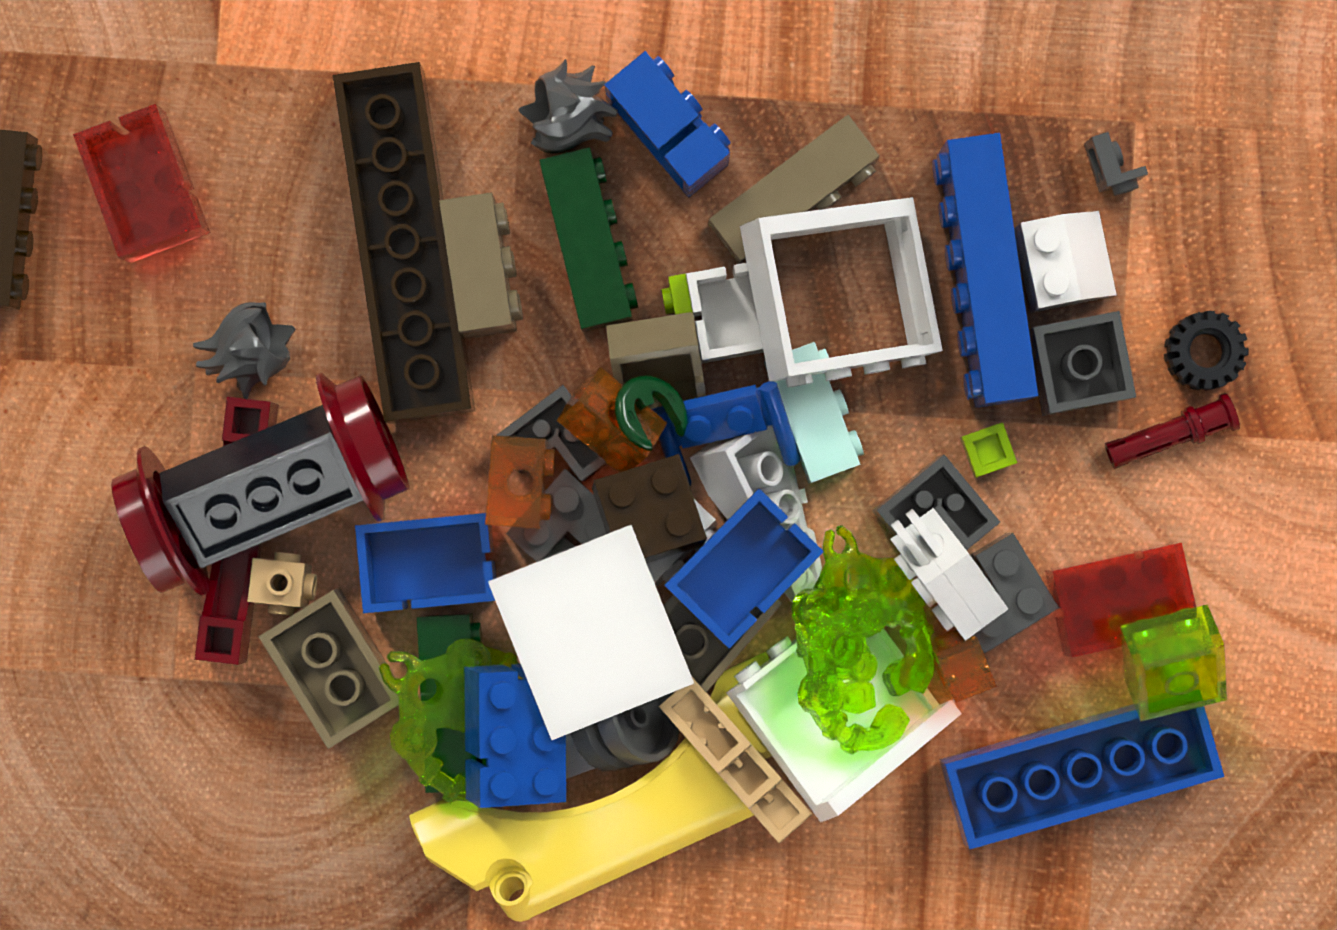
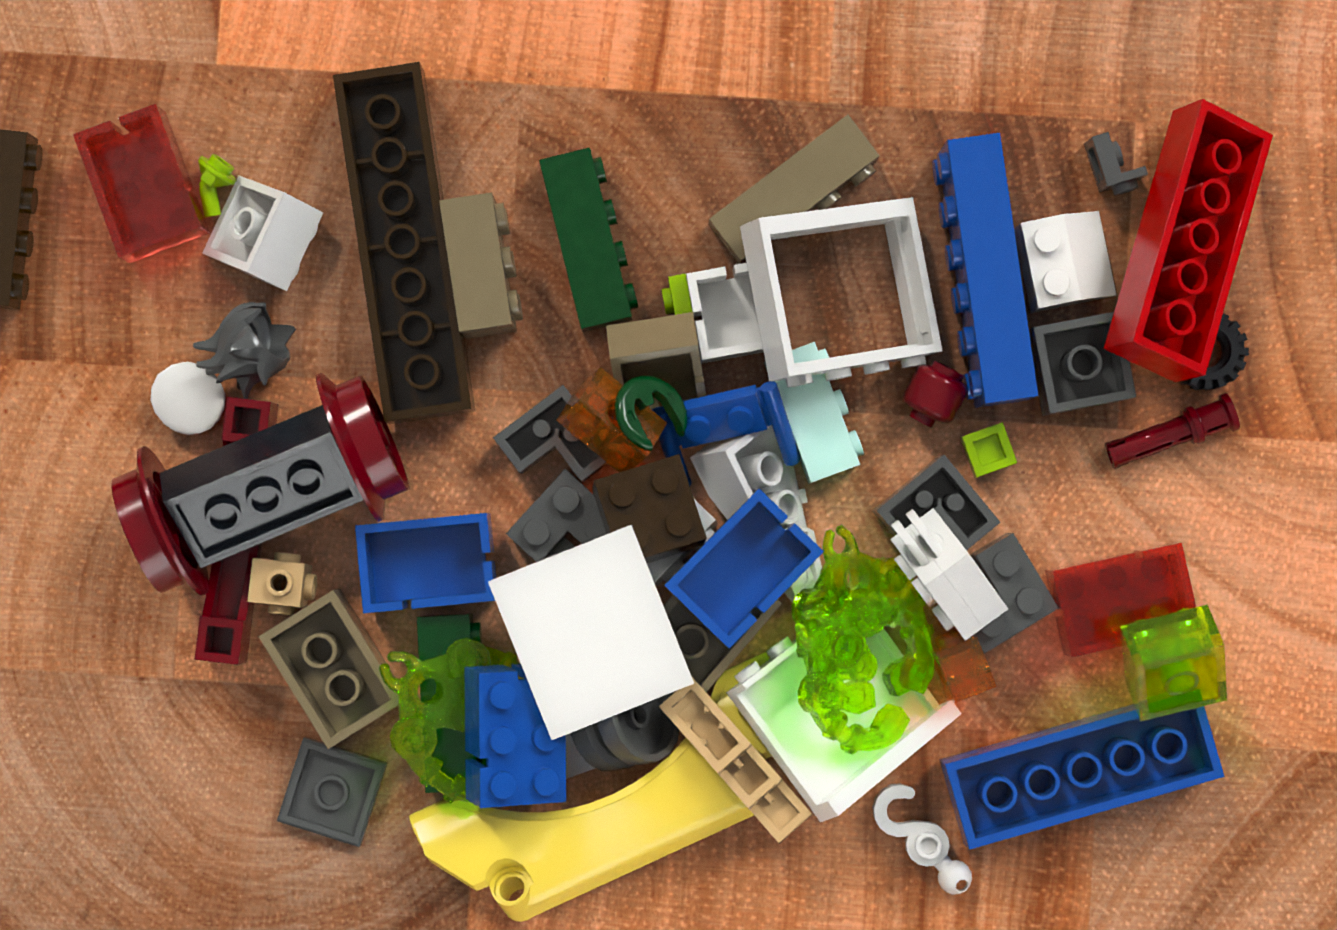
clear orange brick [485,435,555,529] -> none
dark grey hair [519,59,618,153] -> none
blue piece [604,51,731,198] -> none
none -> white piece [150,361,226,435]
none -> lime plate [198,154,237,217]
none -> white slope [202,175,323,291]
none -> dark grey tile [277,737,387,847]
none -> white piece [872,783,972,895]
none -> dark red head [903,360,968,428]
none -> red brick [1103,99,1273,382]

